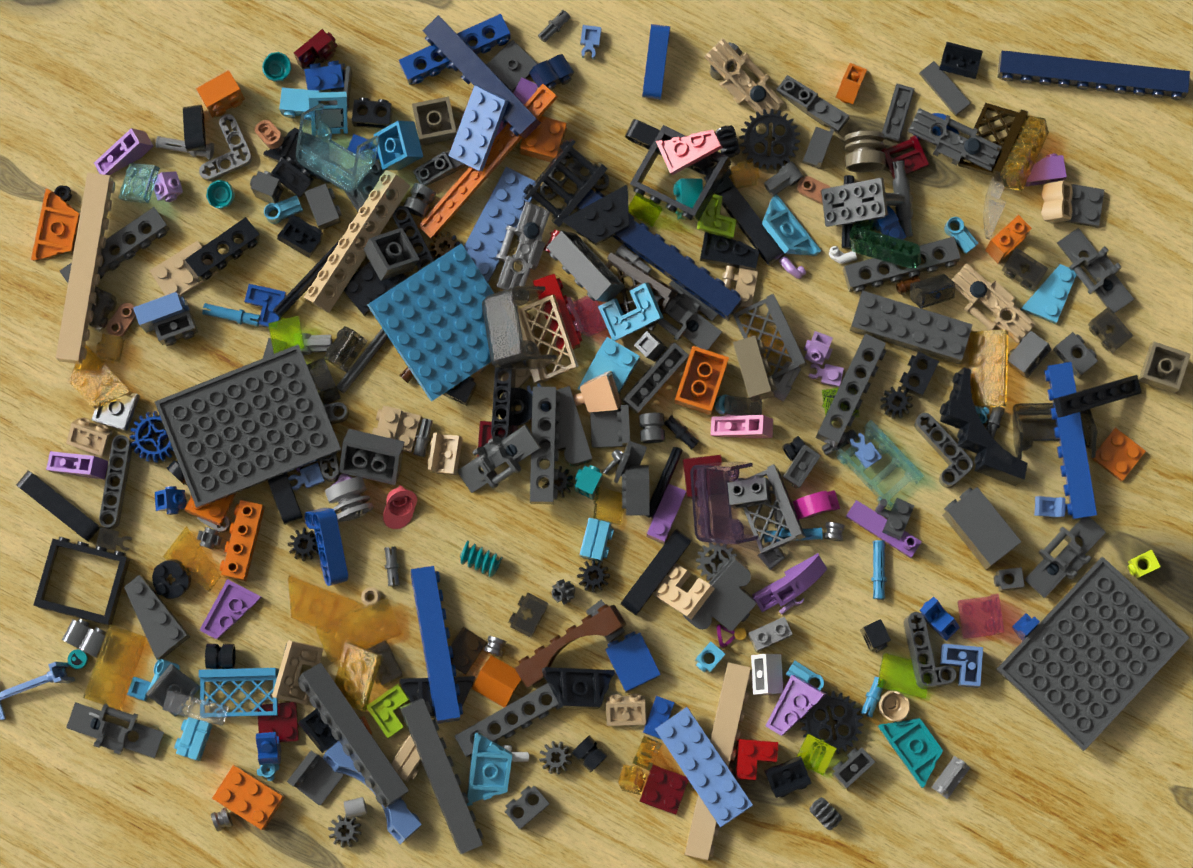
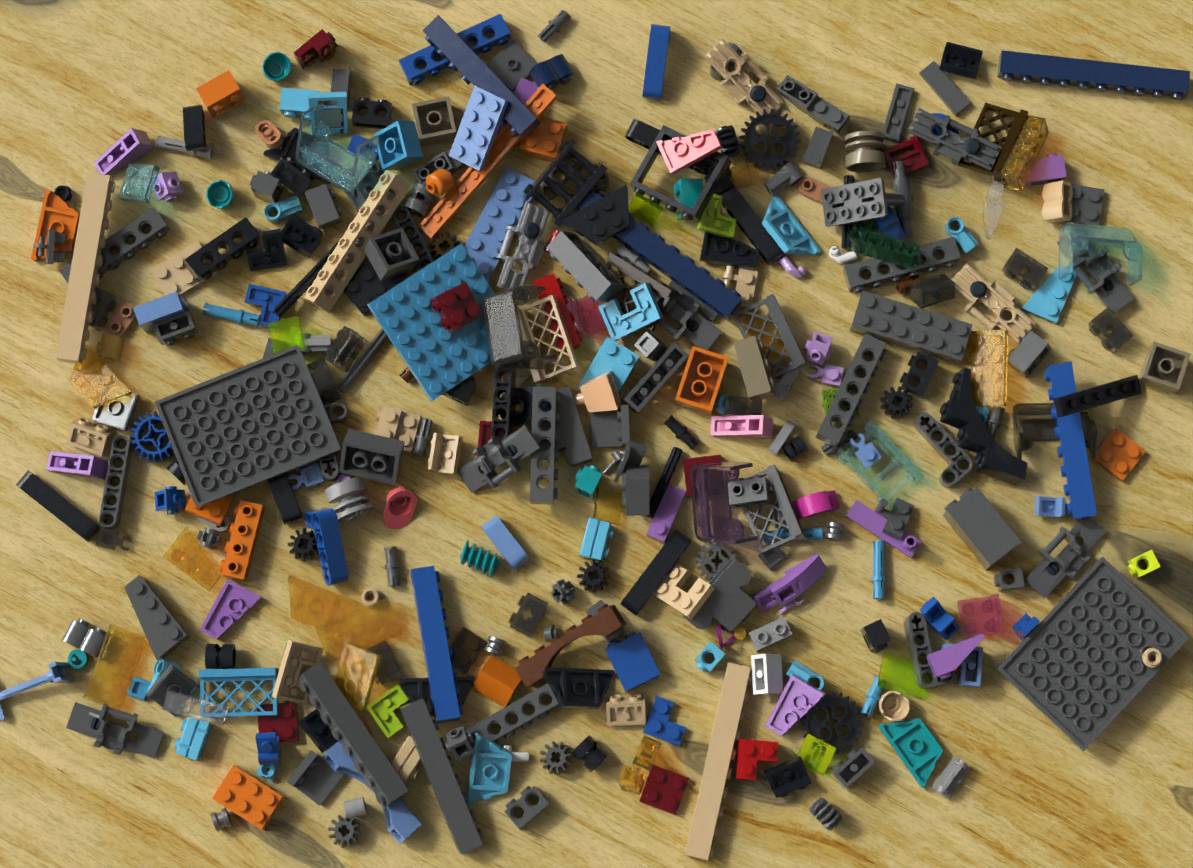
black window [33,536,130,626] -> none
black plate [152,559,191,599] -> none
light grey beam [199,114,252,181] -> none
blue bracket [304,60,345,91] -> none
black gear [542,466,574,498] -> none
medium blue plate [580,25,601,59] -> none
dark grey wheel [639,413,665,444] -> none
medium blue plate [655,707,754,828] -> none
dark grey panel [783,445,821,488] -> none
orange slope [836,63,867,104] -> none
orange window [985,215,1032,264] -> none
dark grey brick [1053,332,1098,379] -> none
none -> dark grey hips [33,229,65,264]
none -> black plate [246,229,288,271]
none -> orange head [426,169,454,197]
none -> dark red plate [431,282,484,334]
none -> dark grey brick [445,725,475,761]
none -> medium blue beam [481,515,530,571]
none -> dark grey plate [544,624,559,642]
none -> light grey beam [768,420,796,455]
none -> medium lavender slope [926,633,984,680]
none -> clear light blue windscreen [1058,223,1143,286]
none -> tan plate [1142,648,1162,668]

